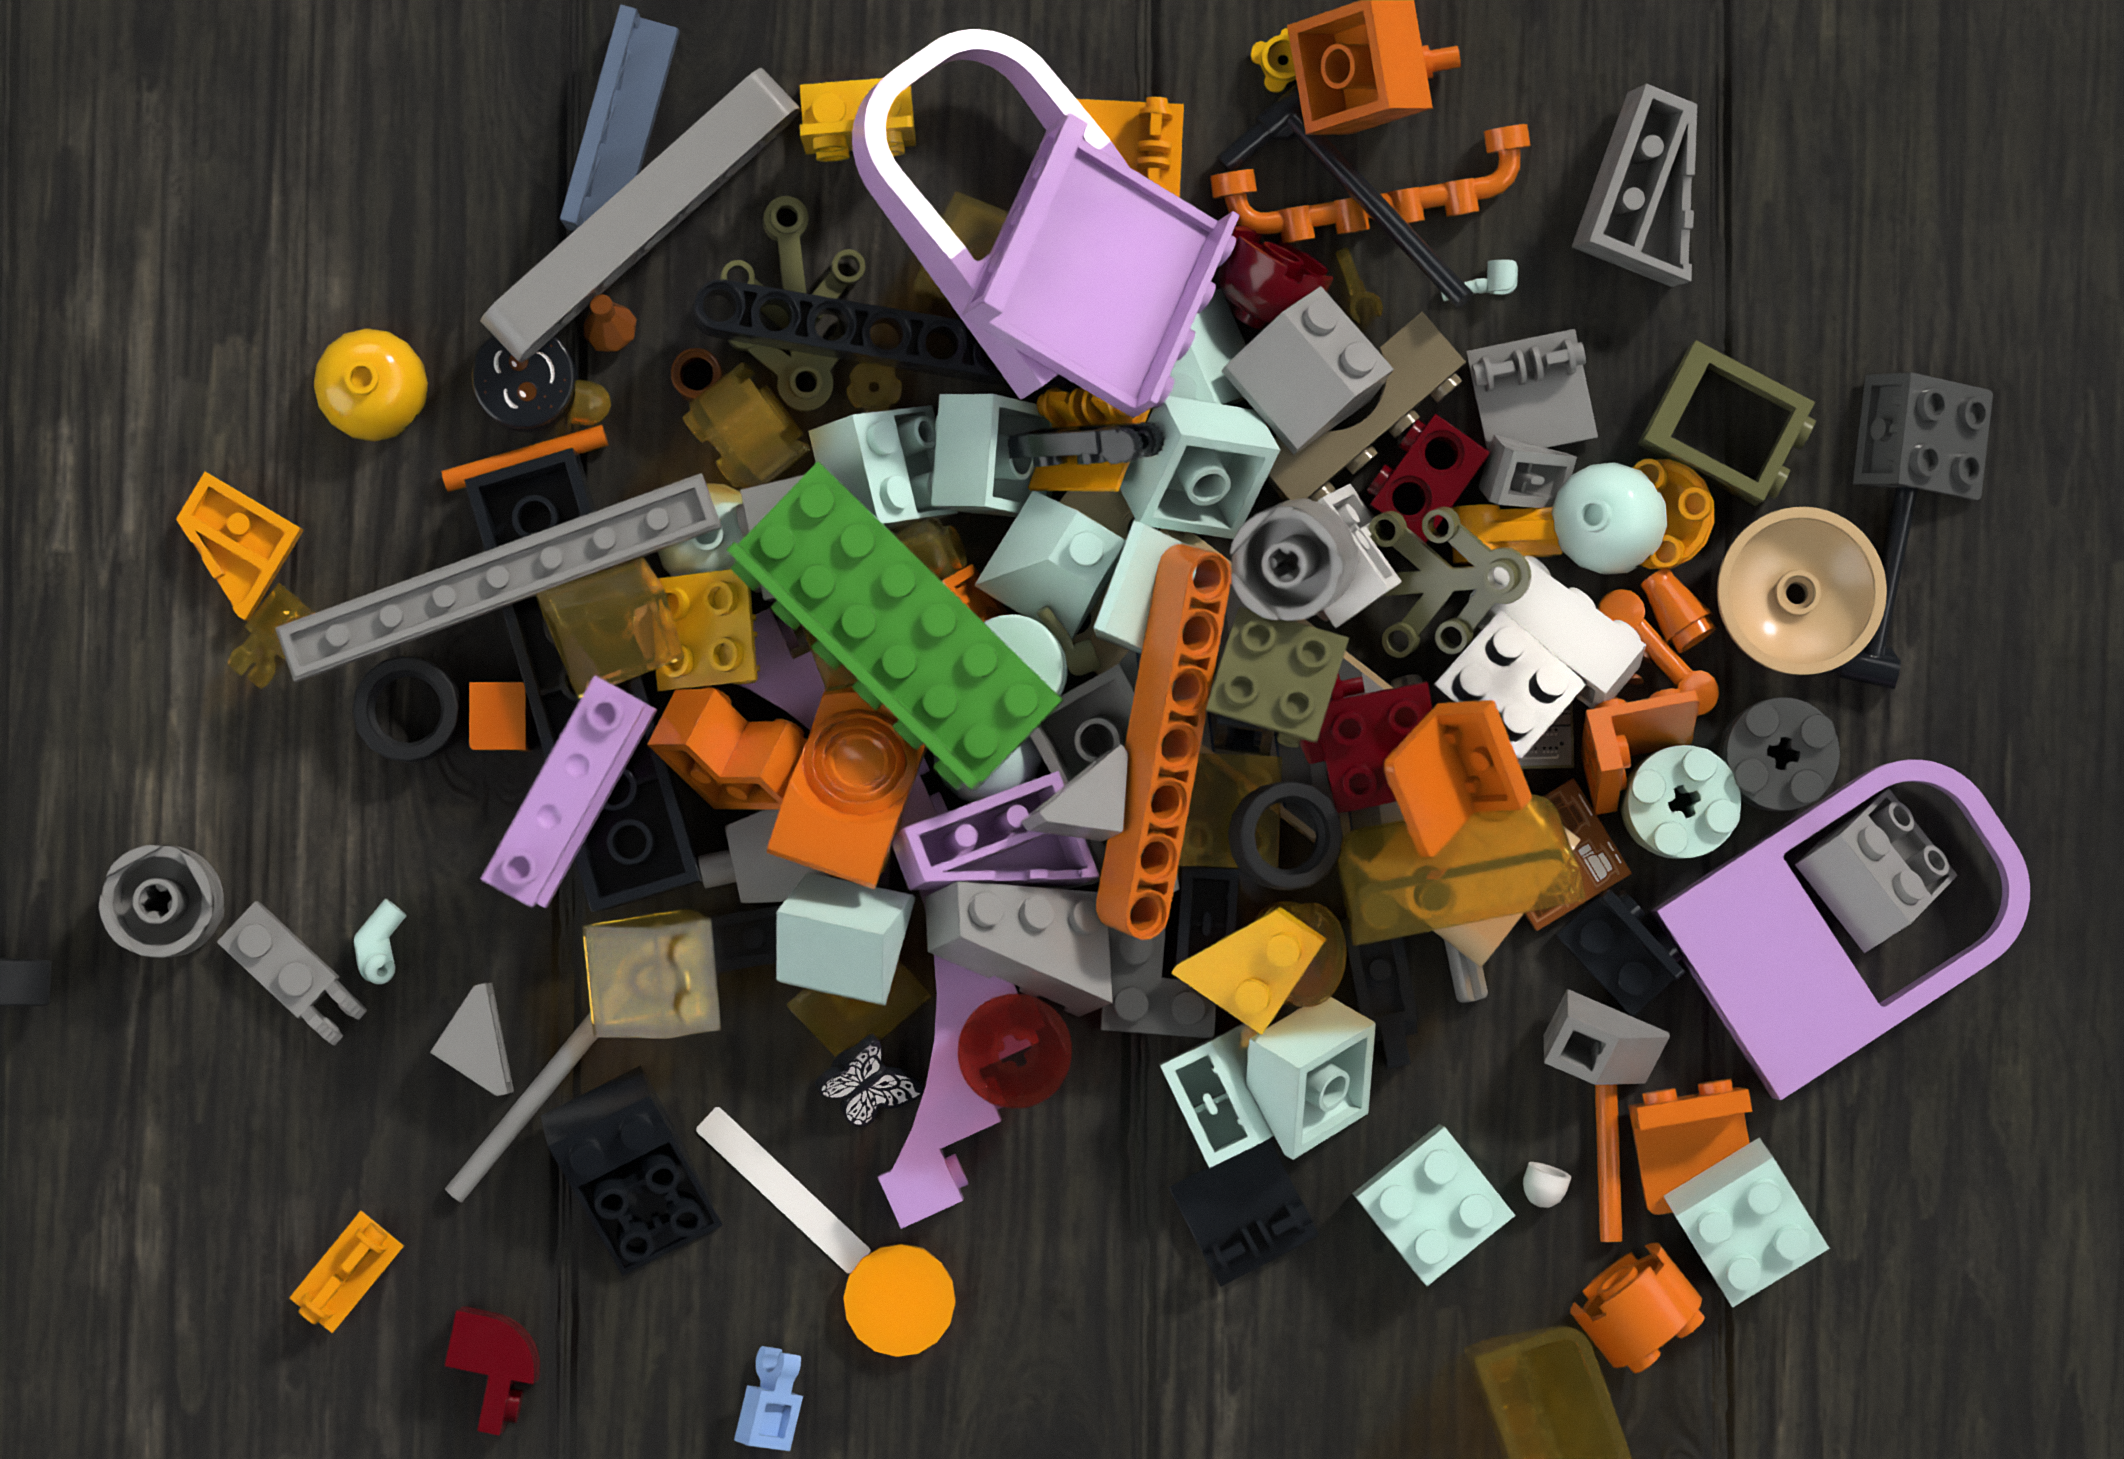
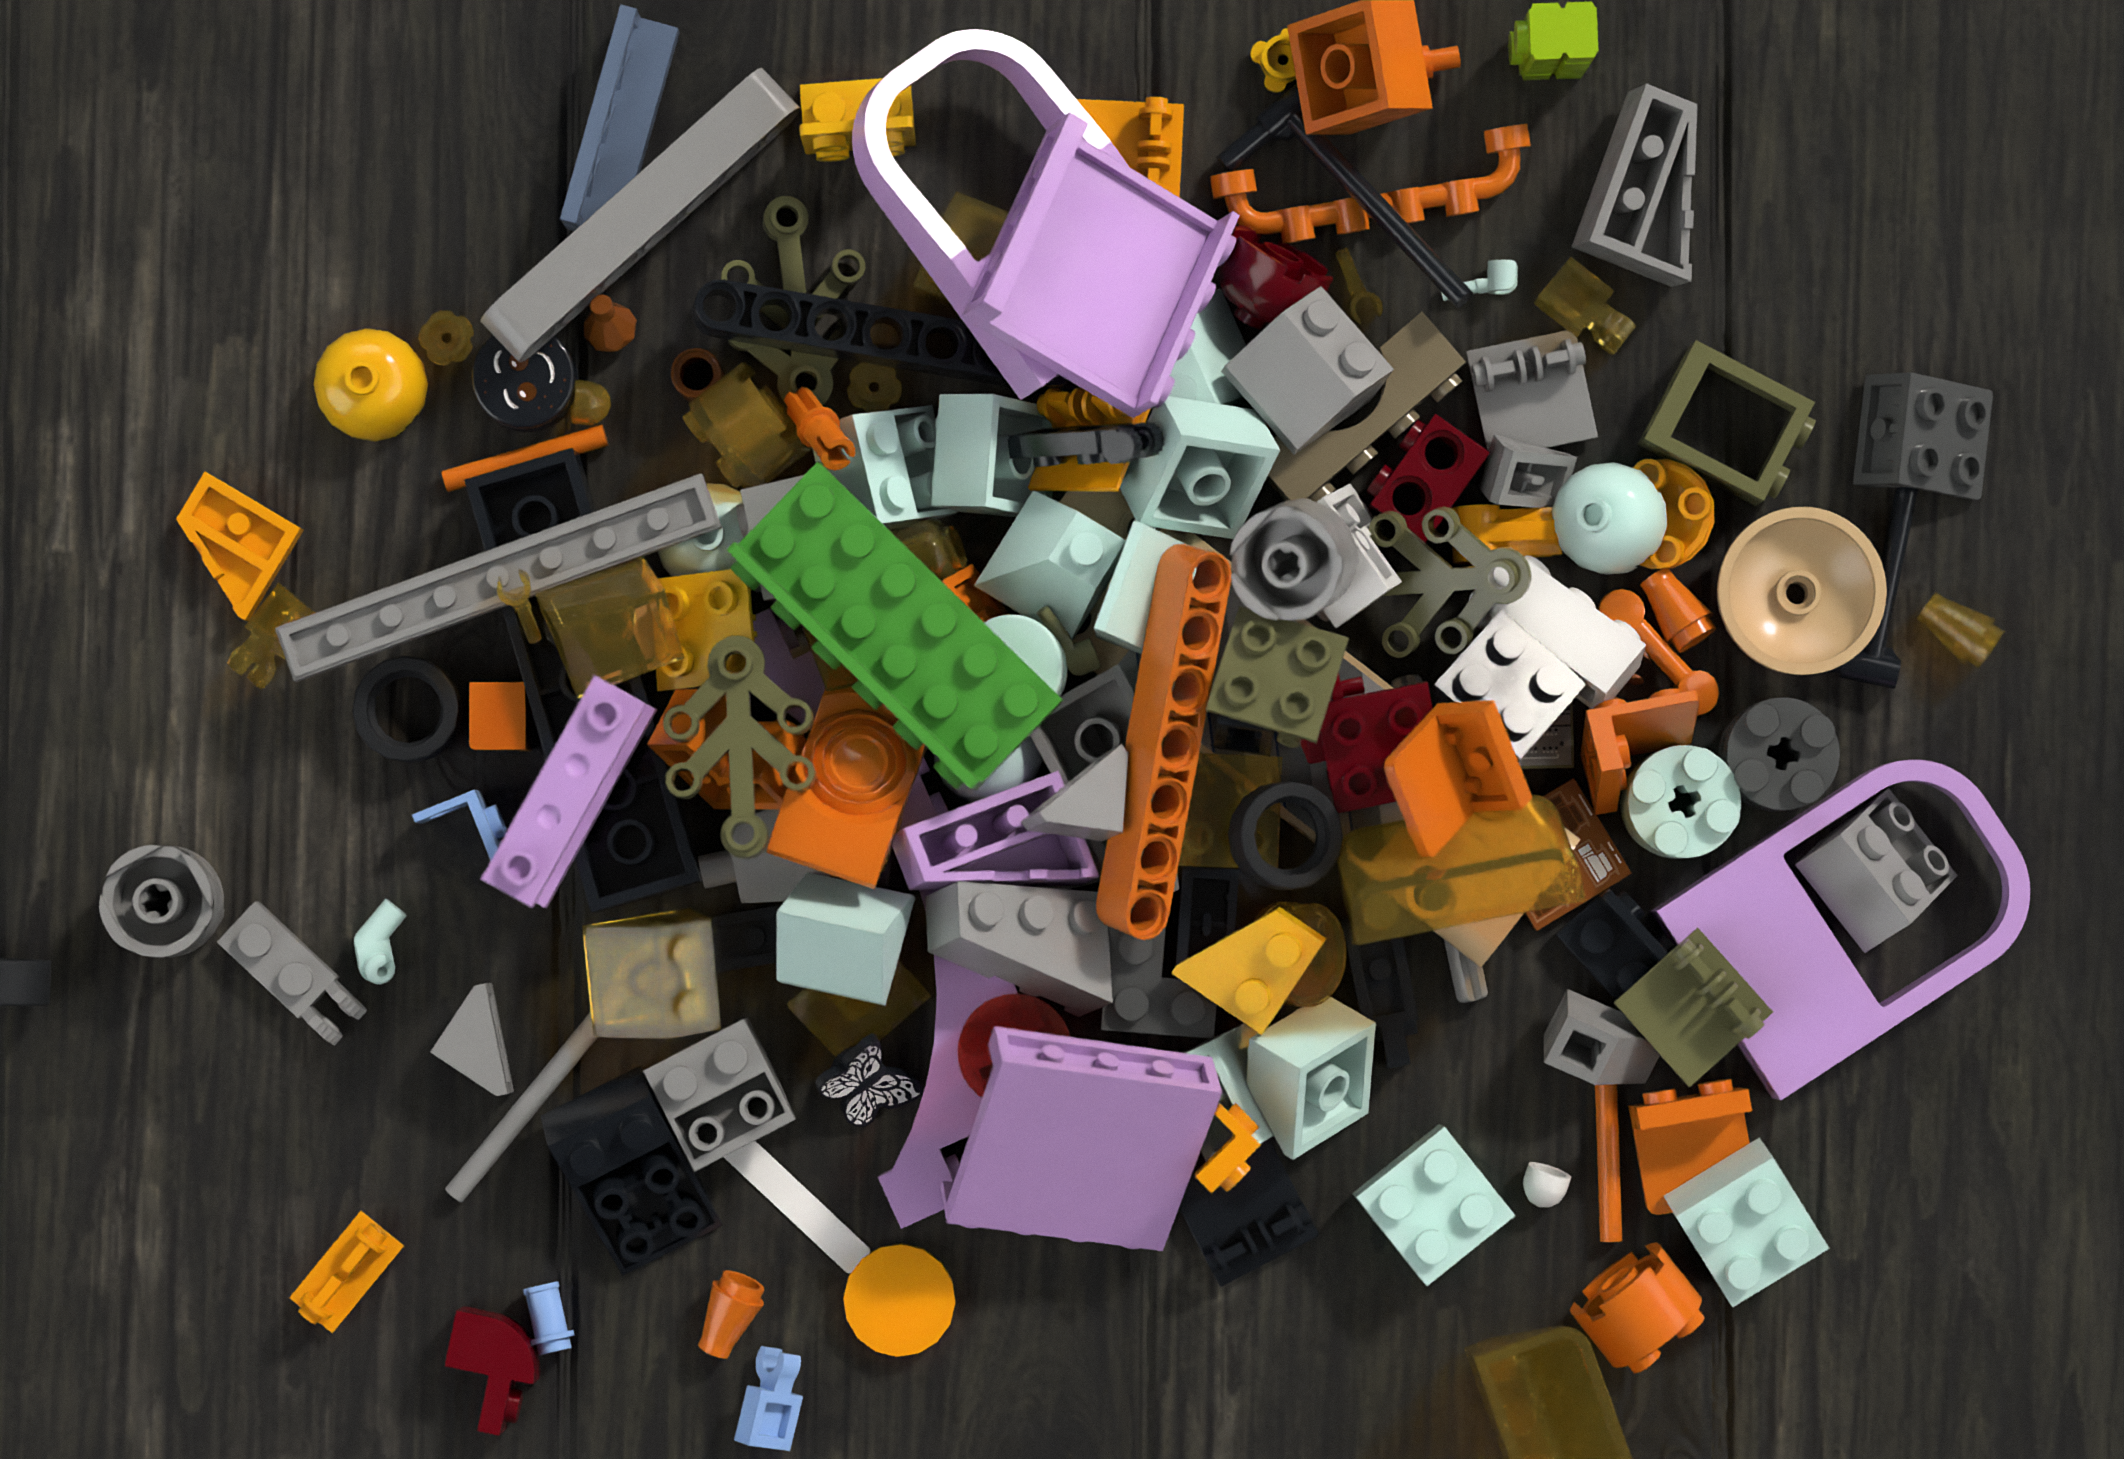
none -> light blue bracket [412,790,507,861]
none -> clear yellow plate [419,310,474,365]
none -> clear yellow hand [496,569,542,643]
none -> light blue pin [523,1281,575,1356]
none -> light grey slope [643,1018,796,1172]
none -> olive plant [663,636,816,860]
none -> orange cone [698,1270,765,1359]
none -> orange axle [784,387,855,470]
none -> lavender panel [940,1026,1222,1251]
none -> light orange bracket [1194,1102,1260,1193]
none -> lime brick [1508,1,1599,80]
none -> clear yellow plate [1533,257,1636,355]
none -> olive hinge [1613,927,1773,1087]
none -> clear yellow cone [1917,592,2004,669]

